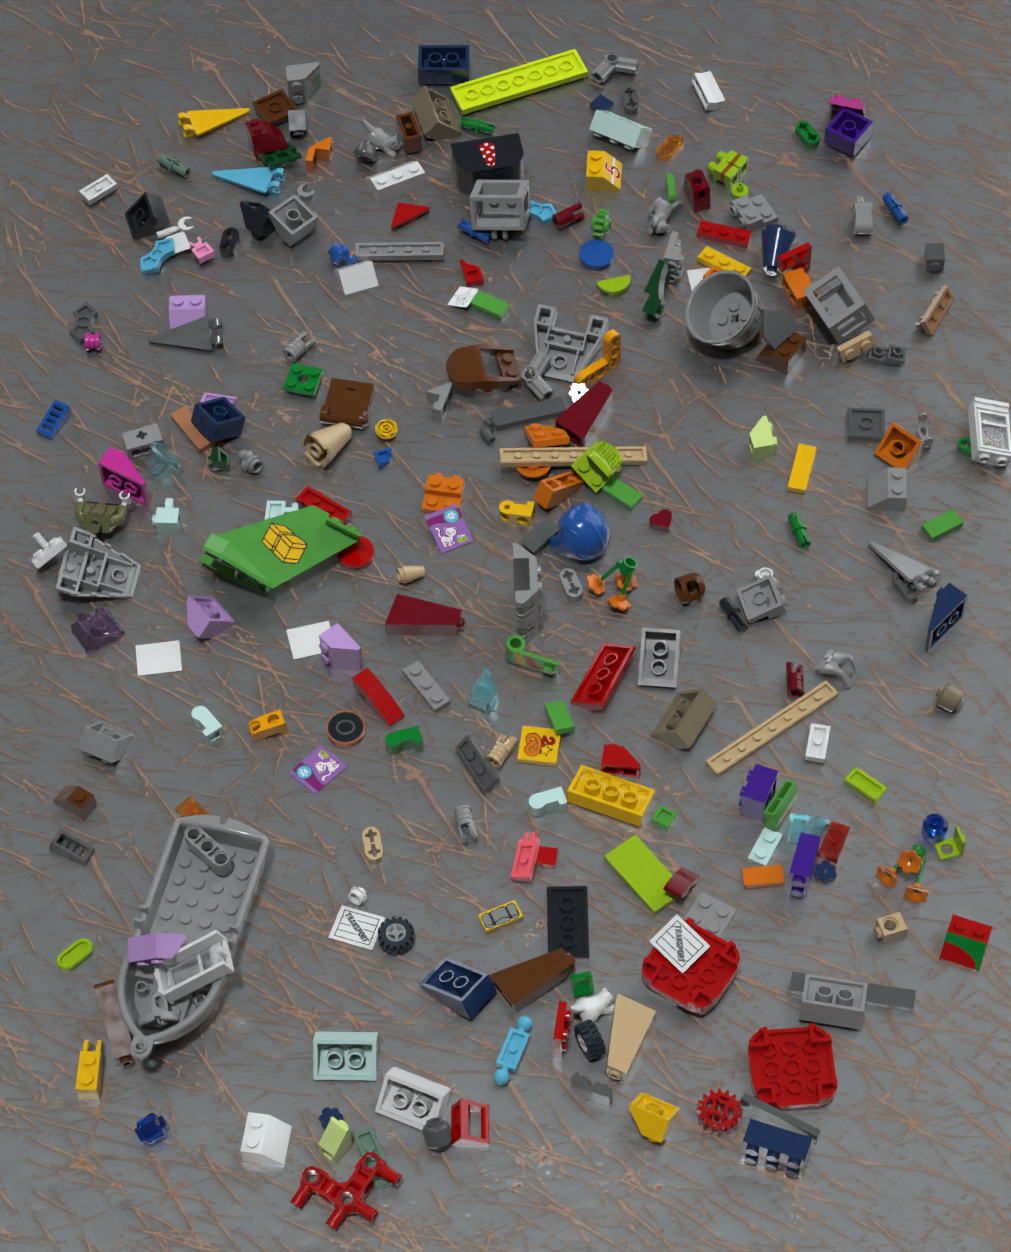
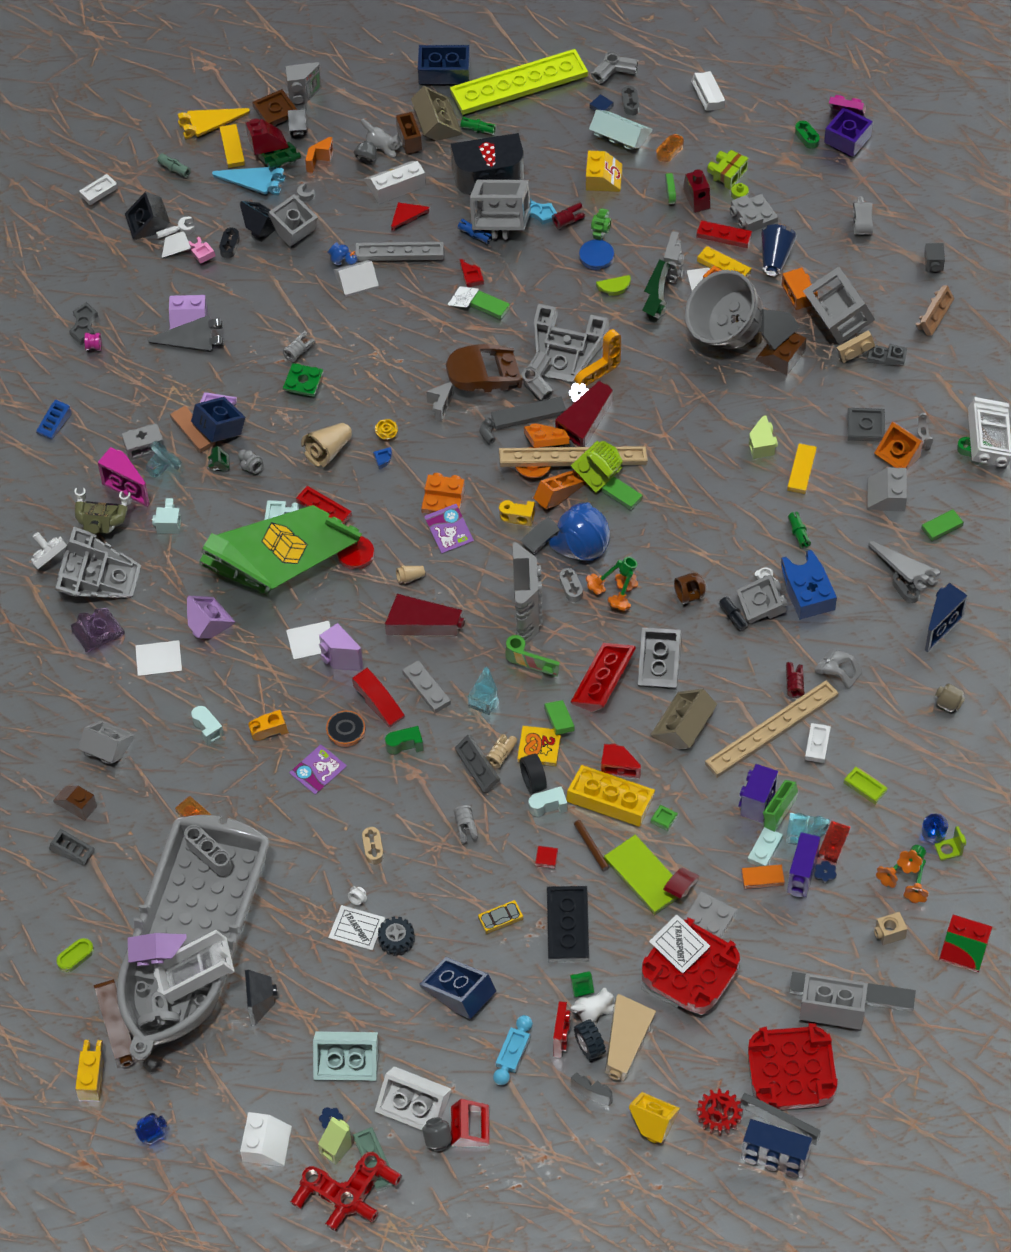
medium azure tile [140,238,176,275] -> none
reddish brown door [319,378,374,429] -> none
reddish brown slope [490,948,576,1013] -> none
coral hinge [510,832,540,881] -> none
light grey animal [648,197,683,235] -> none
dark red tile [649,509,672,532] -> none
red plate [777,242,812,273] -> none
blue pin [882,192,909,225] -> none
none -> yellow tile [220,124,245,168]
none -> black slope [245,970,278,1026]
none -> black tyre [520,753,547,793]
none -> reddish brown bar [574,820,609,871]
none -> blue brick [781,550,837,620]

